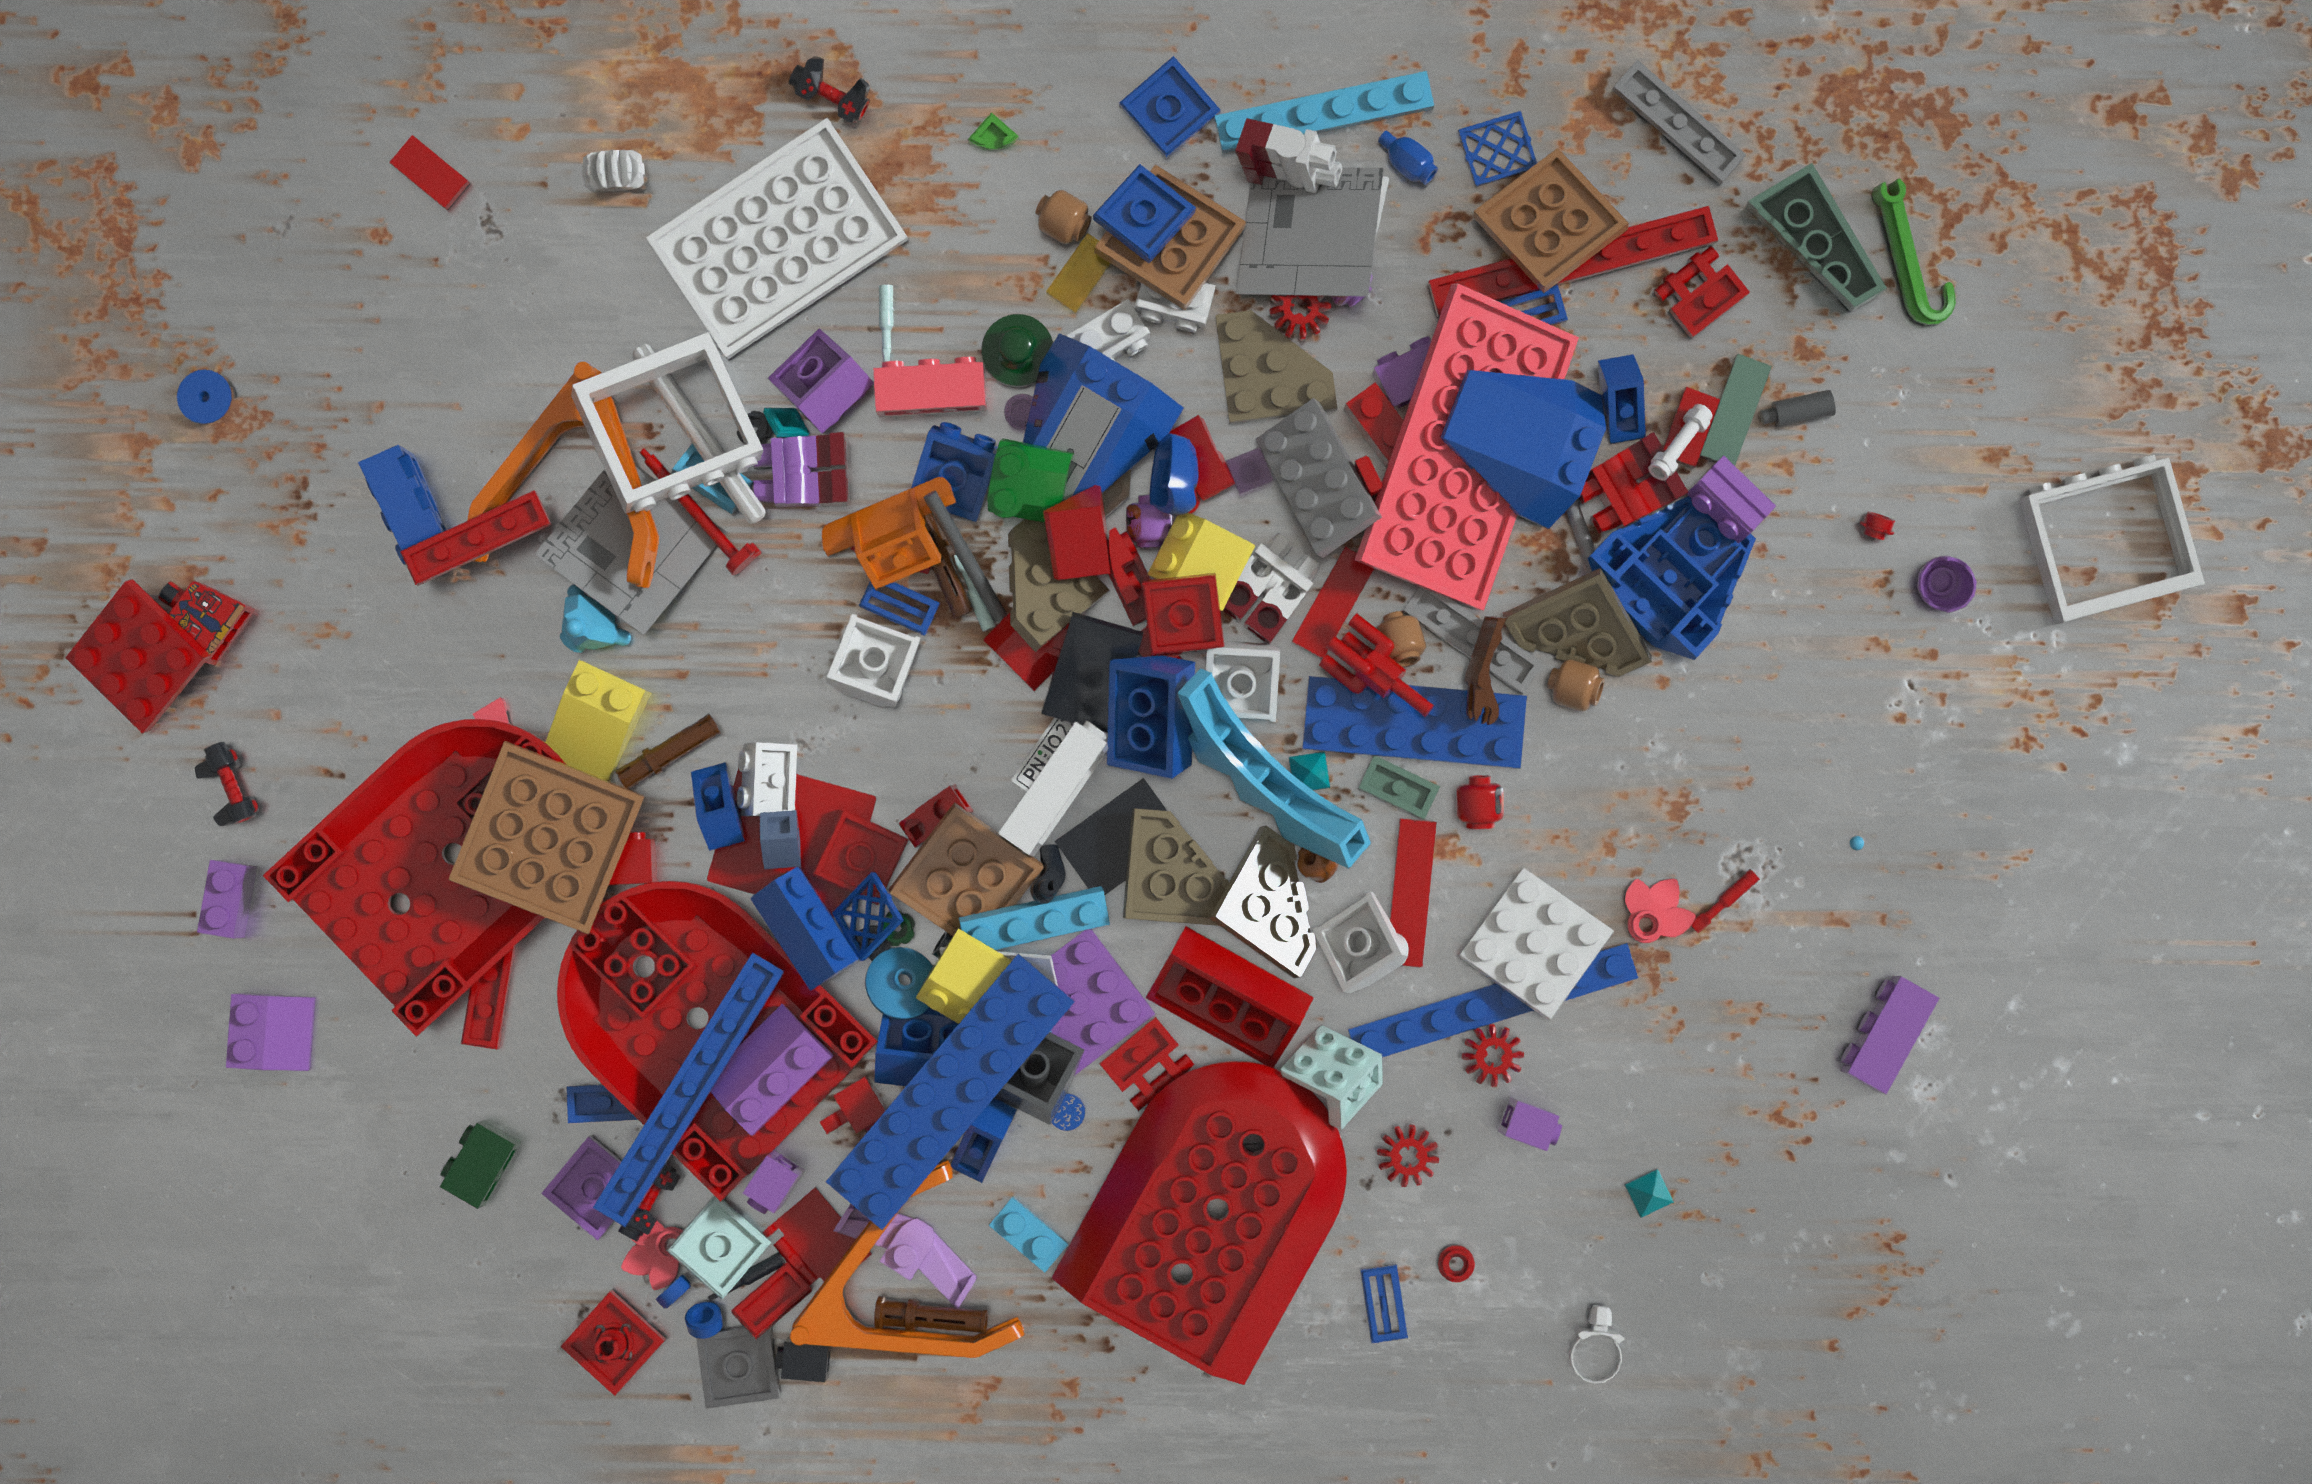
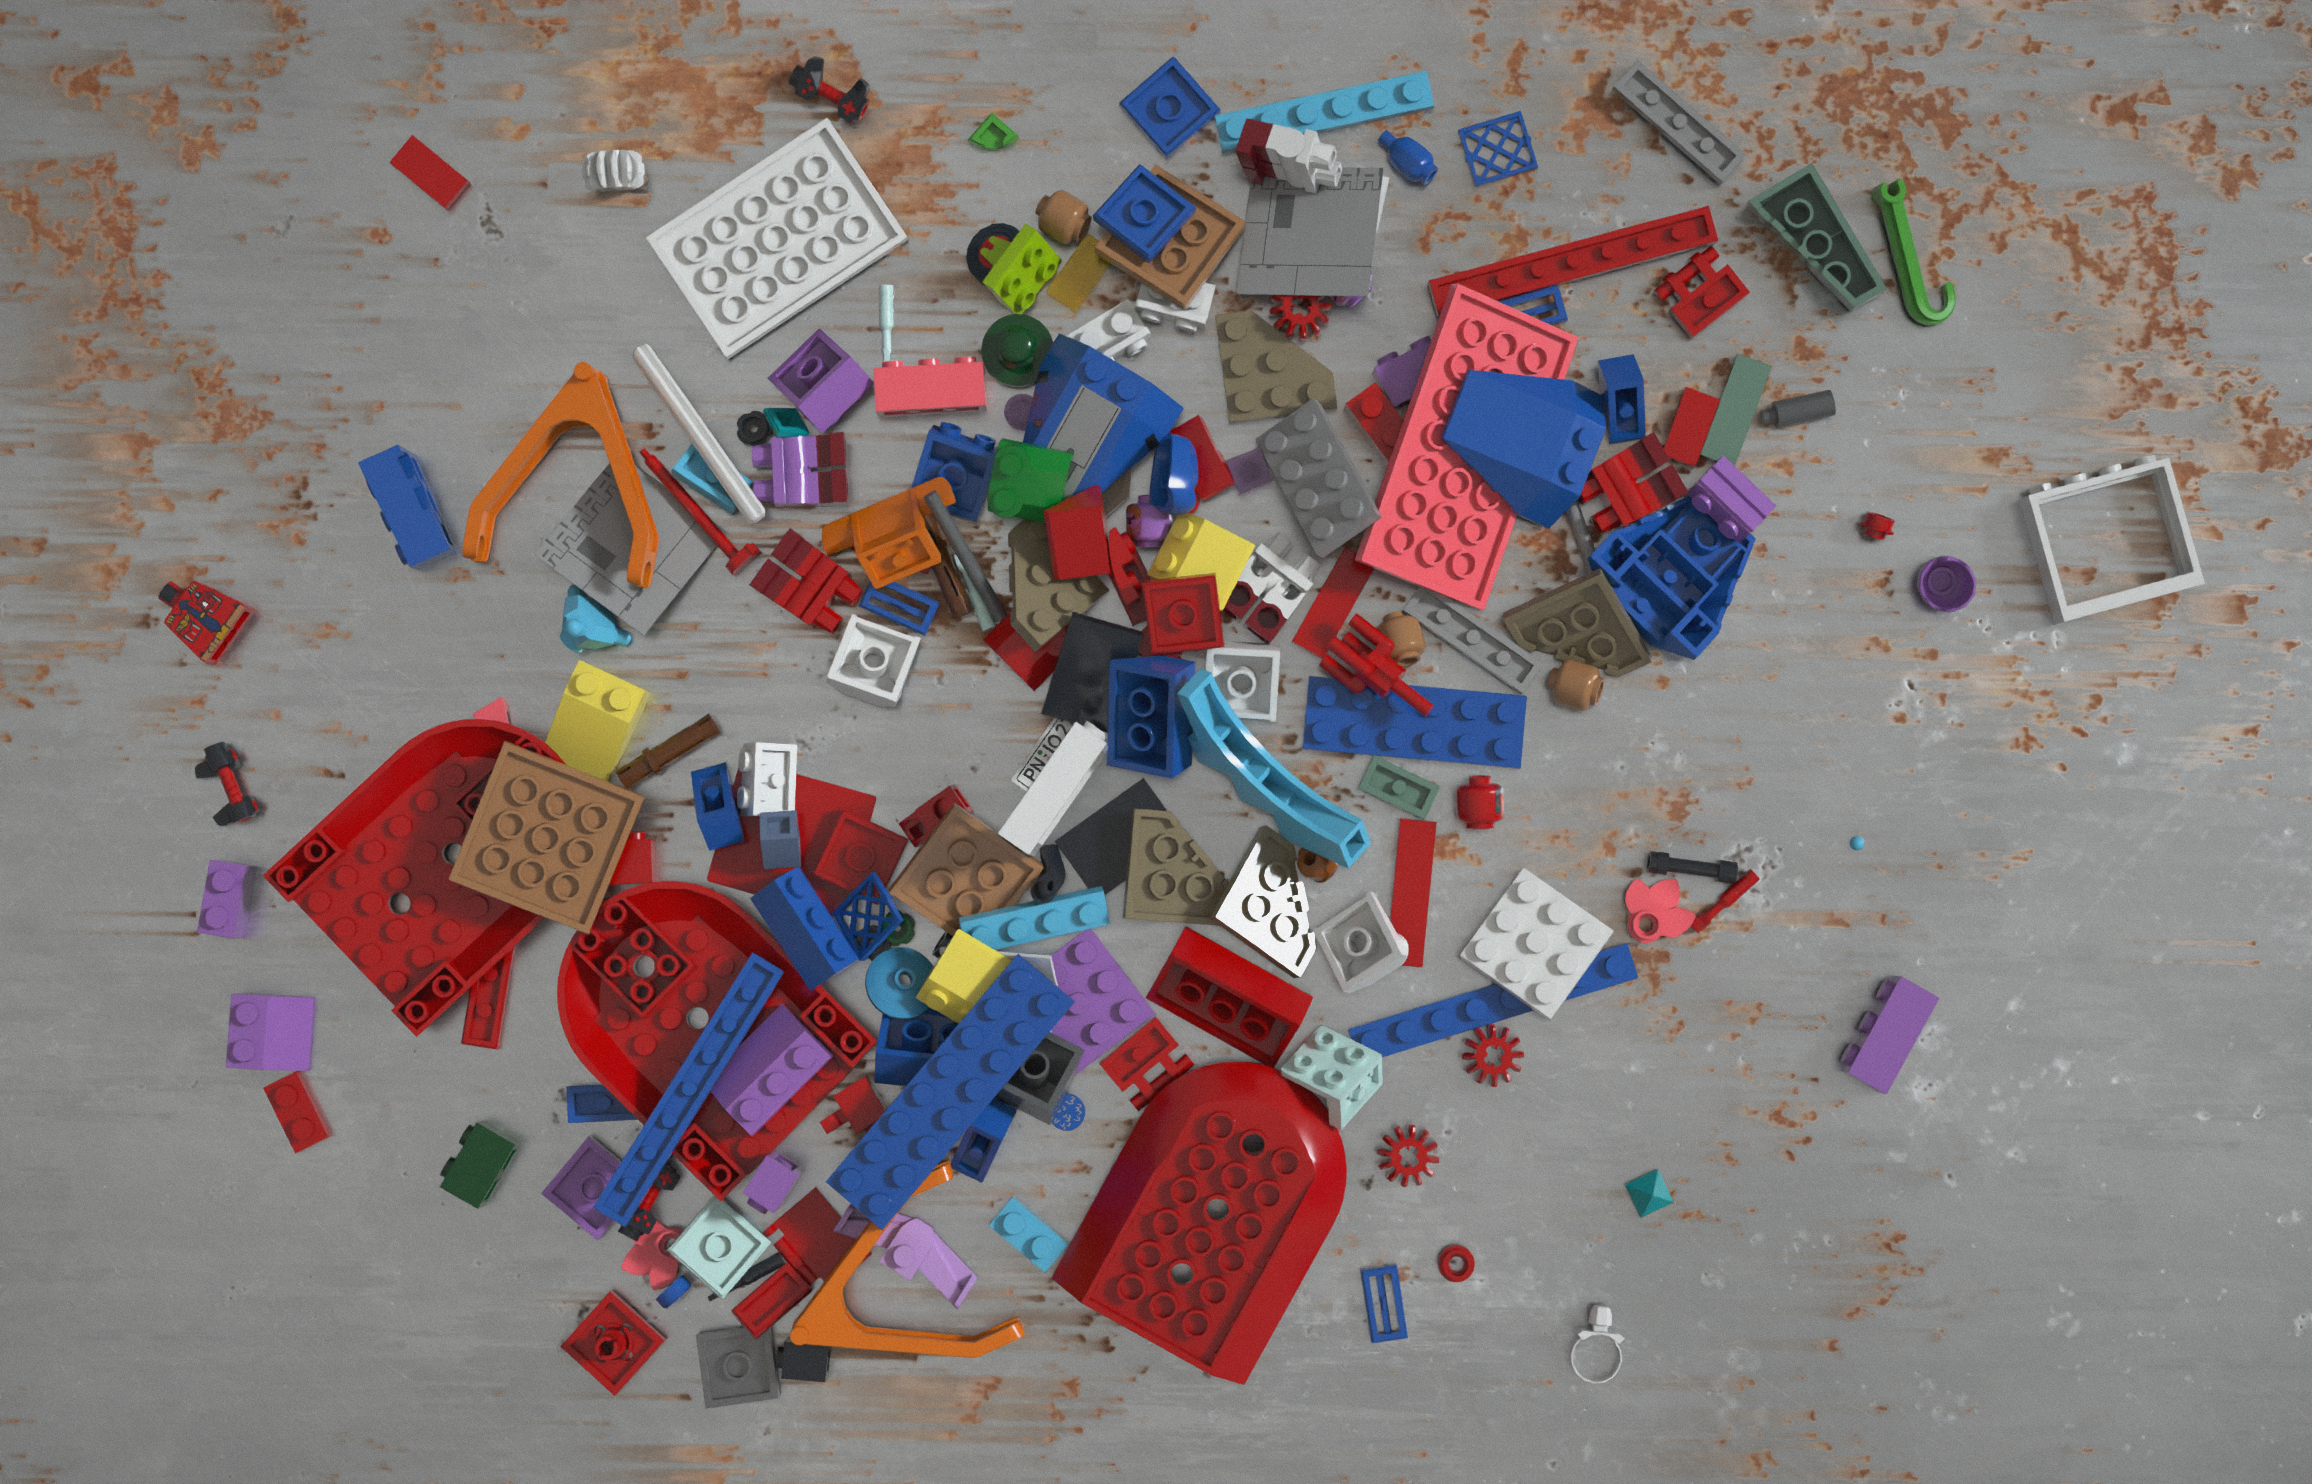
red plate [65,579,211,734] -> none
blue piece [177,370,232,424] -> none
red tile [400,490,552,586] -> none
white window [571,332,763,514] -> none
blue tile [685,1302,724,1339] -> none
reddish brown pin [874,1296,988,1334] -> none
teal slope [1289,752,1330,790] -> none
red tile [1354,455,1383,503] -> none
reddish brown arm [1464,616,1508,725] -> none
medium nougat plate [1474,148,1629,293] -> none
medium lavender brick [1498,1097,1562,1151] -> none
white bar [1648,404,1713,481] -> none
none -> red plate [263,1071,331,1153]
none -> red hips [749,528,864,634]
none -> lime plate [966,223,1062,314]
none -> black bar [1647,851,1738,884]

